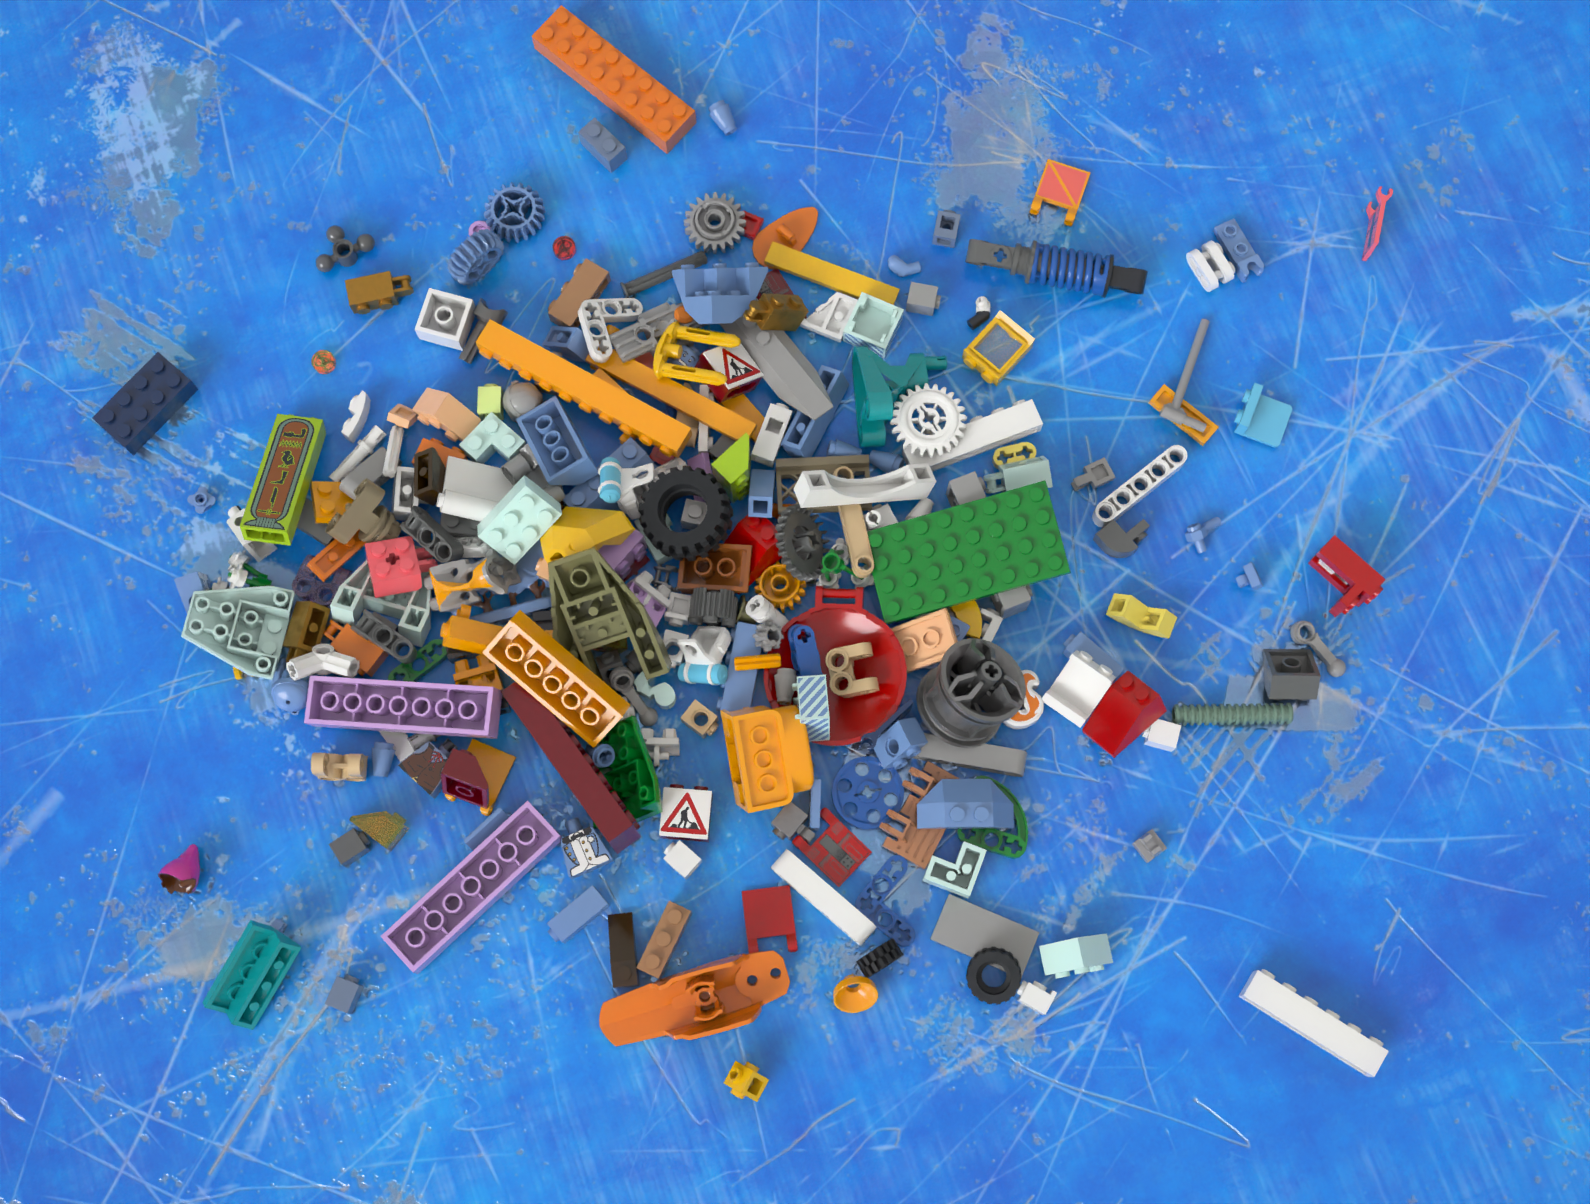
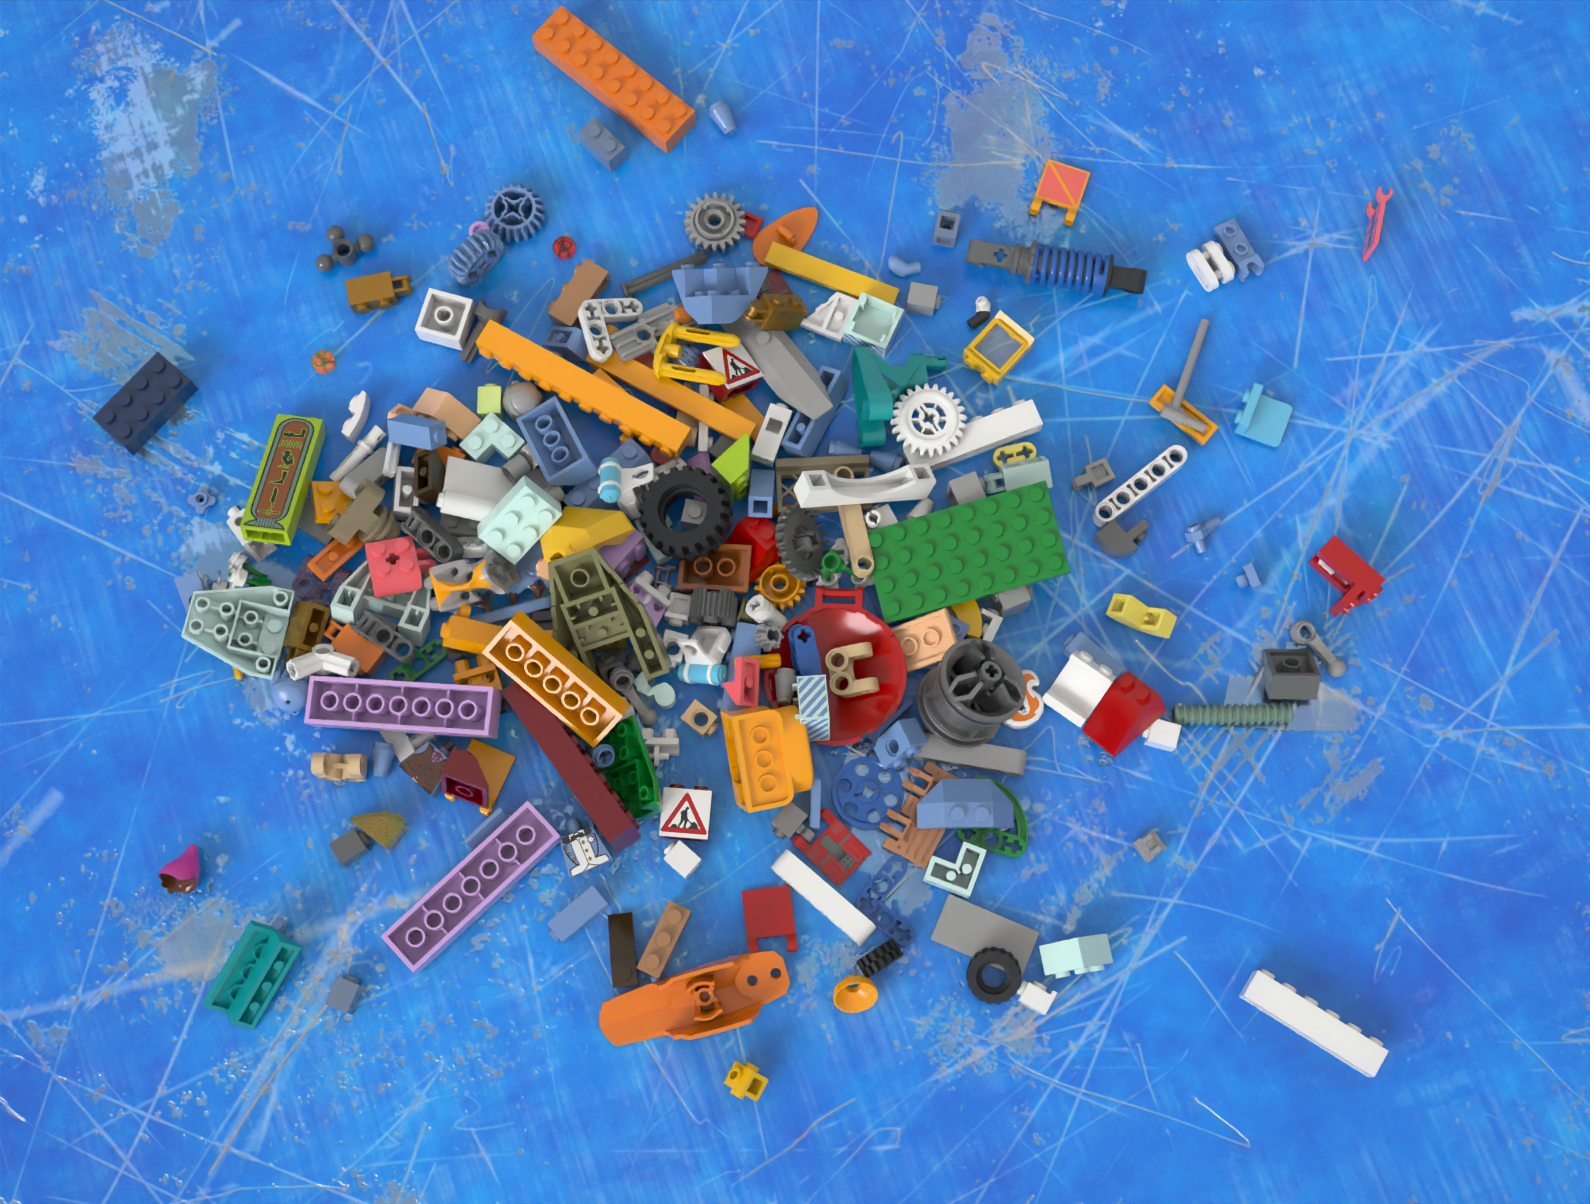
none -> medium blue brick [387,413,447,450]
none -> coral slope [723,657,760,707]

